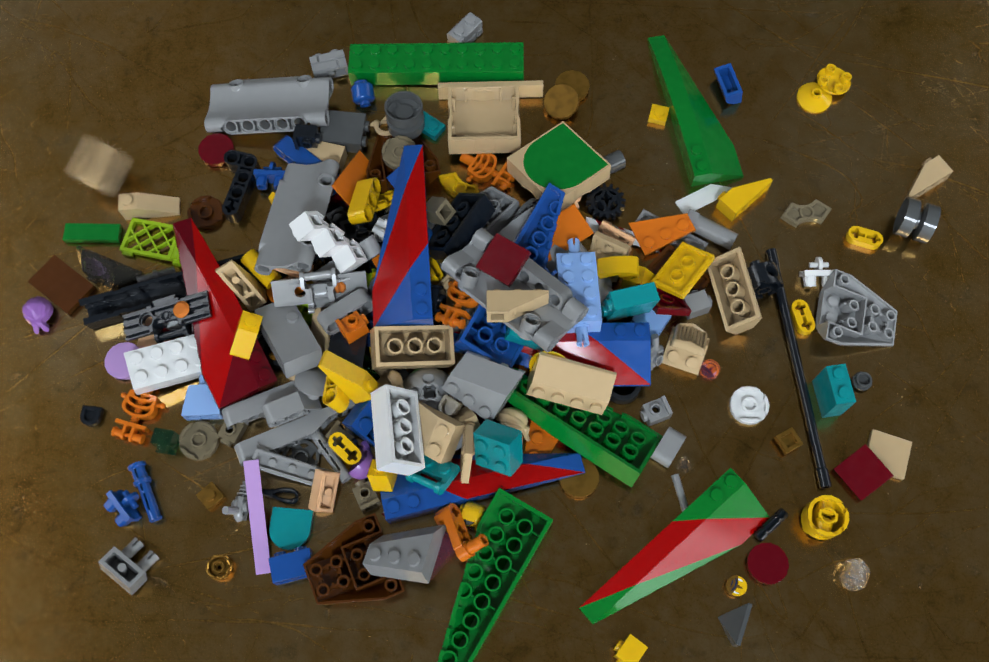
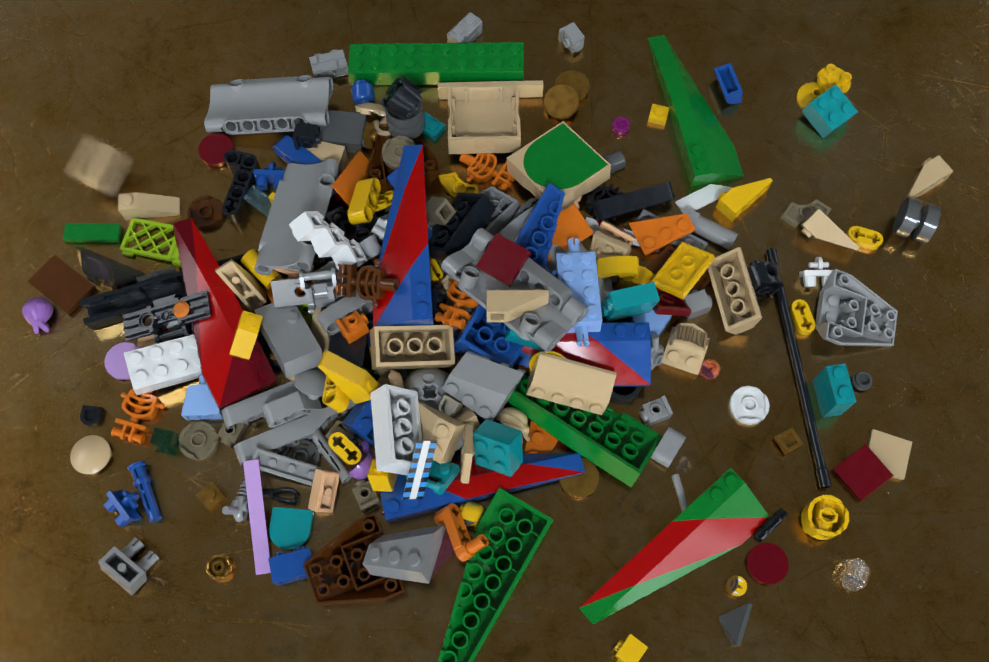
none -> tan dish [70,435,113,475]
none -> clear light blue tile [243,185,272,217]
none -> reddish brown torso [336,259,399,307]
none -> tan dish [355,103,386,116]
none -> pearl gold plate [362,123,378,149]
none -> black brick [381,75,422,120]
none -> sticker [402,441,437,500]
none -> light grey brick [558,22,585,53]
none -> black beam [593,182,675,221]
none -> magenta tile [612,117,630,135]
none -> tan slope [800,209,860,250]
none -> teal brick [801,84,858,139]

